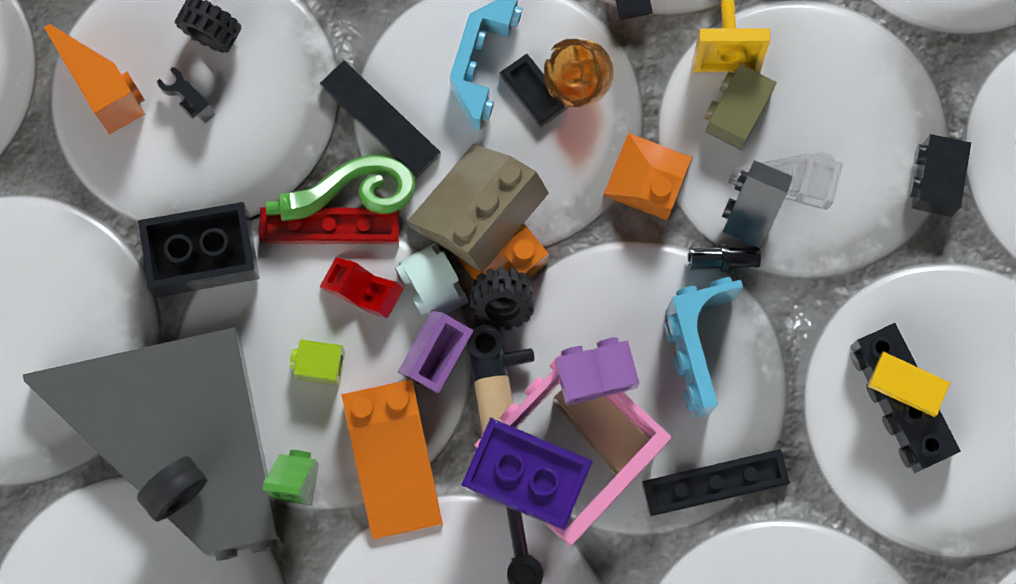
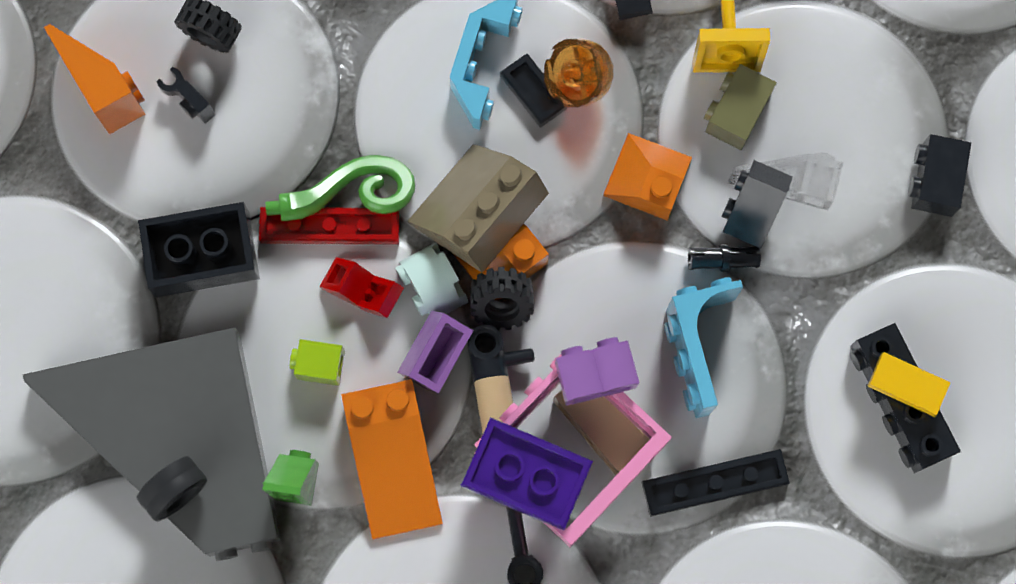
black tile [320,60,441,178] -> none

